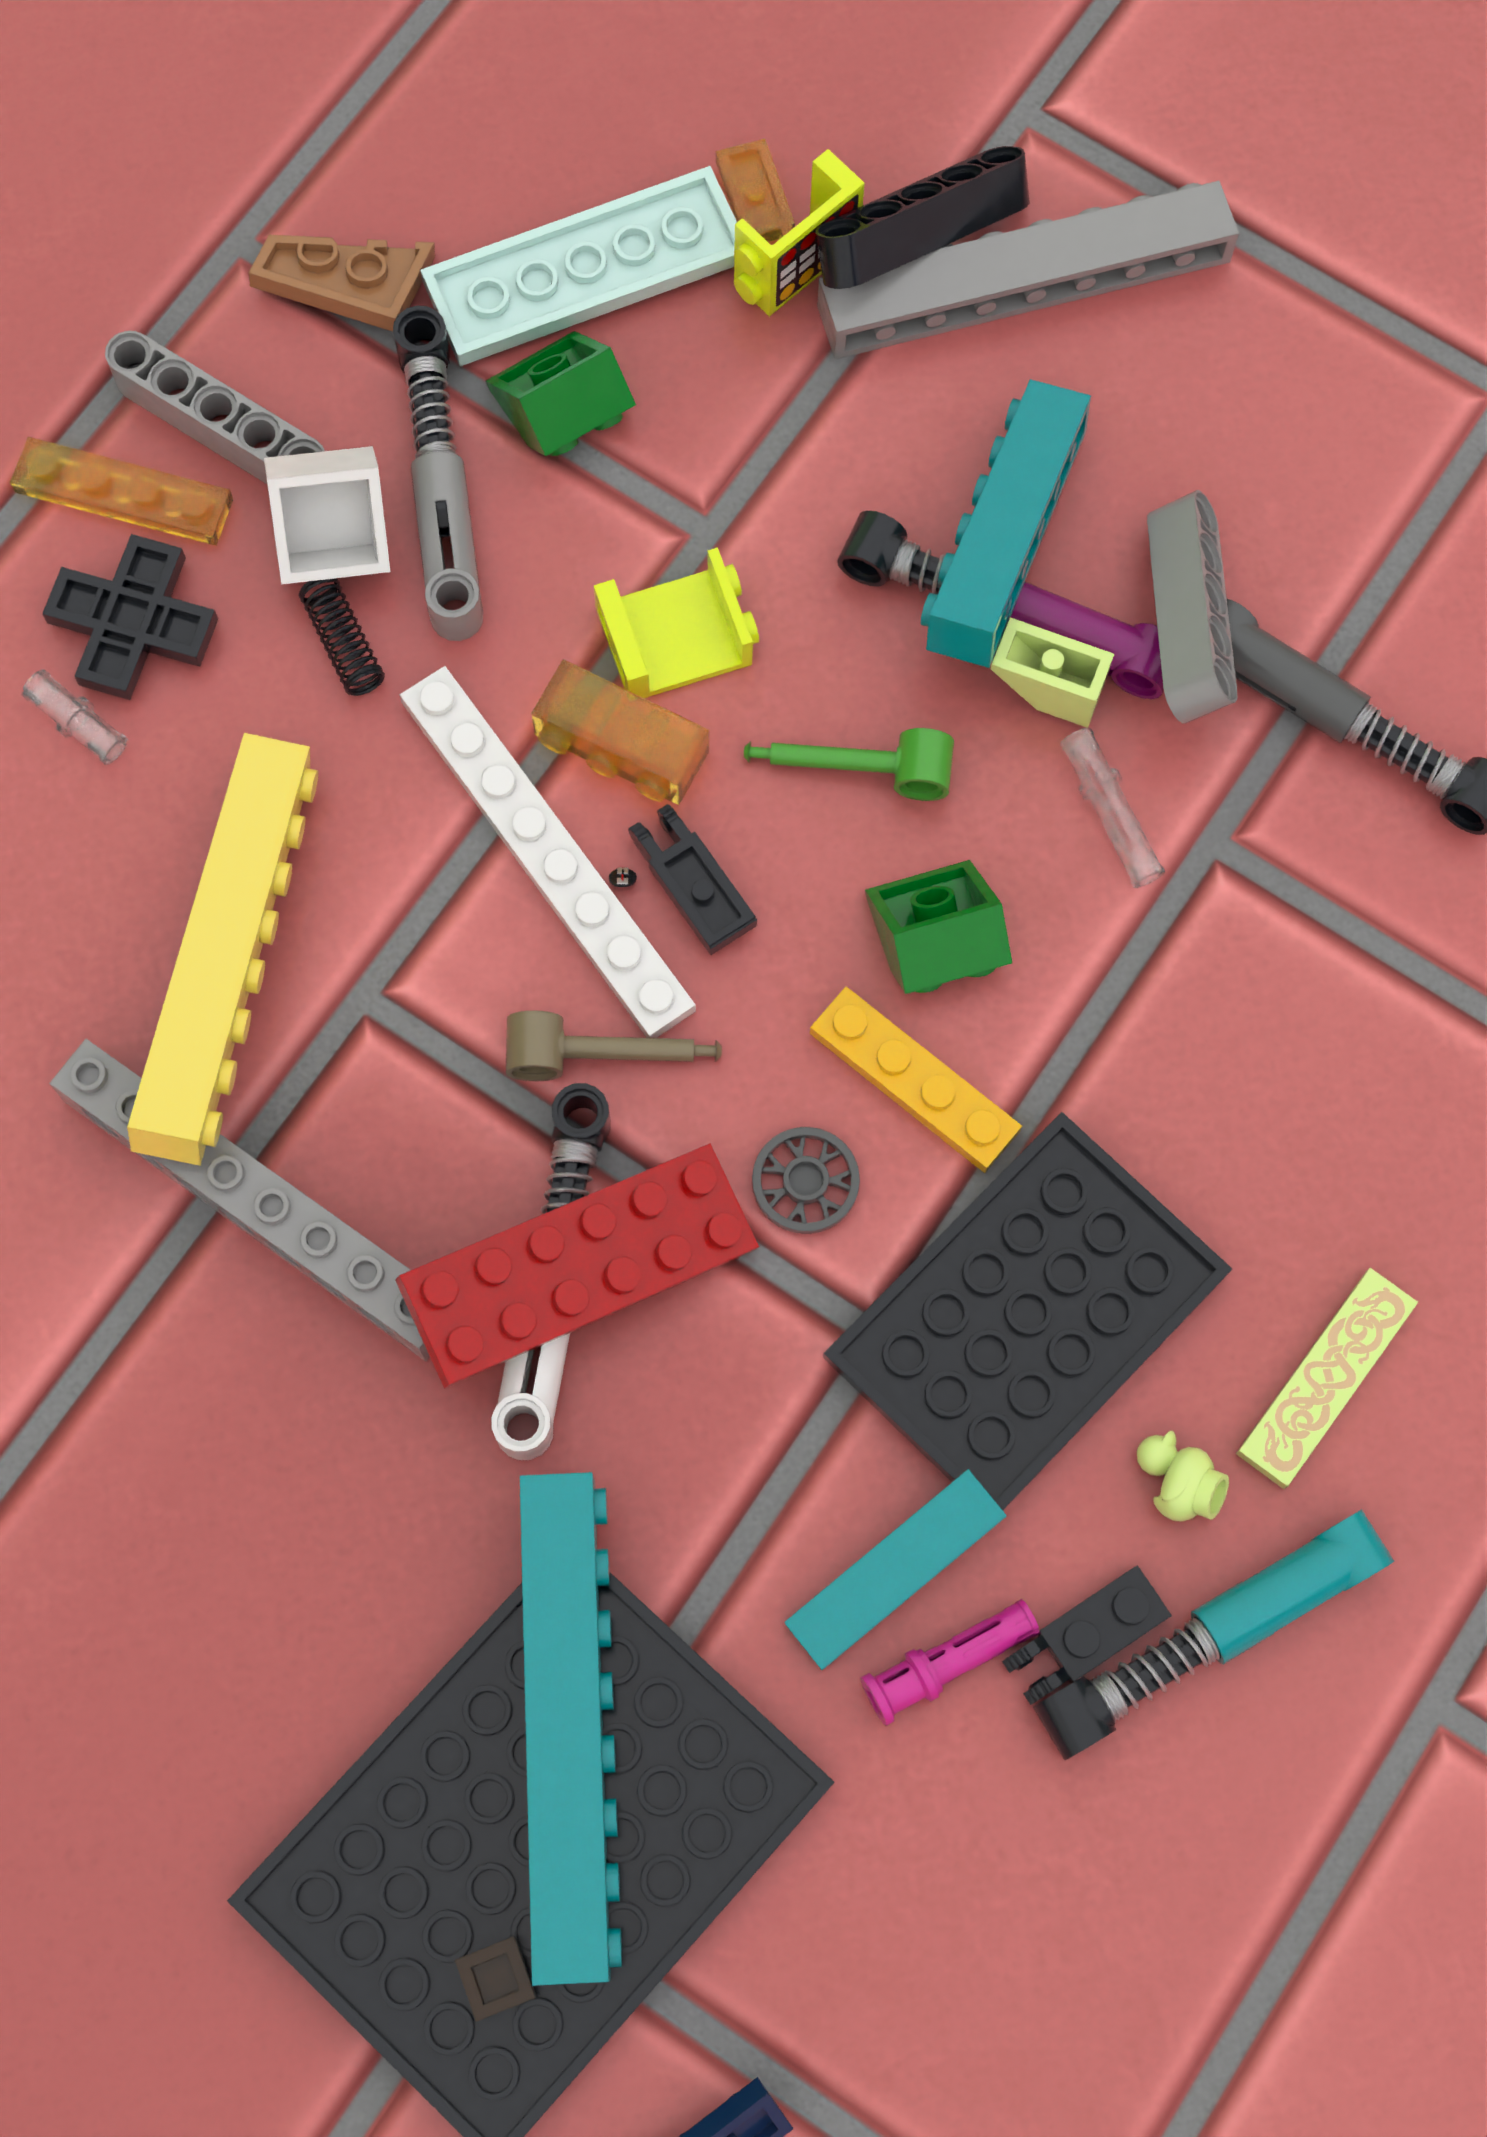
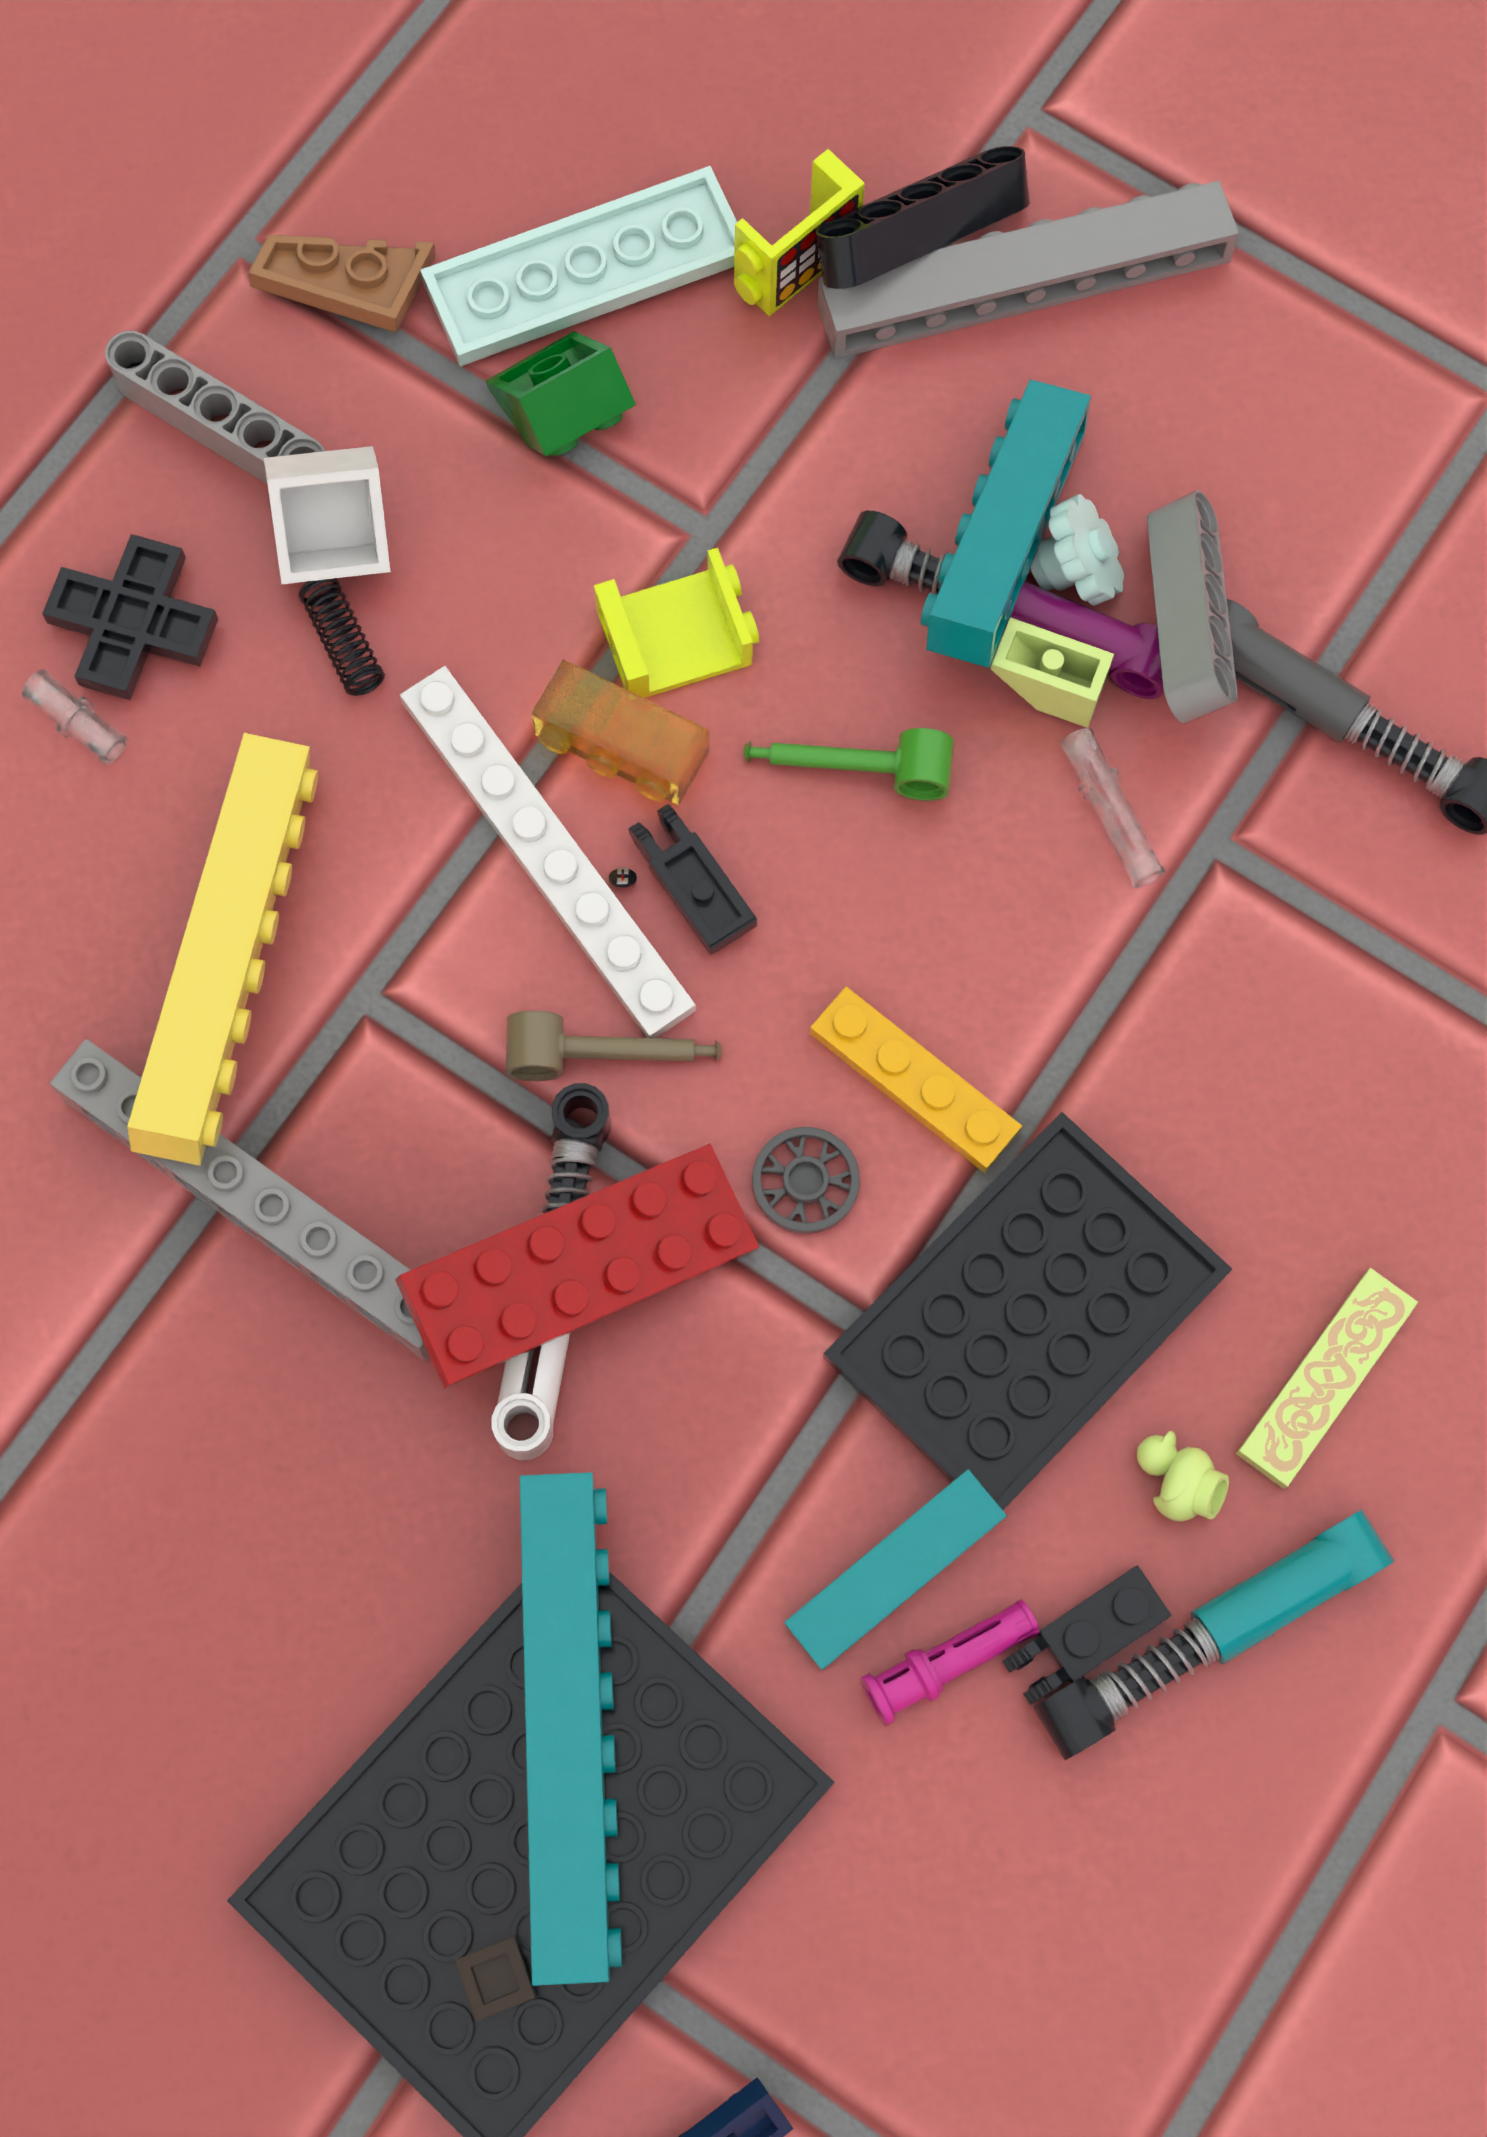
clear yellow plate [10,437,233,546] -> none
piece [393,305,484,641] -> none
clear yellow hinge [715,138,795,242] -> none
green slope [865,860,1012,994] -> none
none -> light aqua plant [1031,494,1124,606]

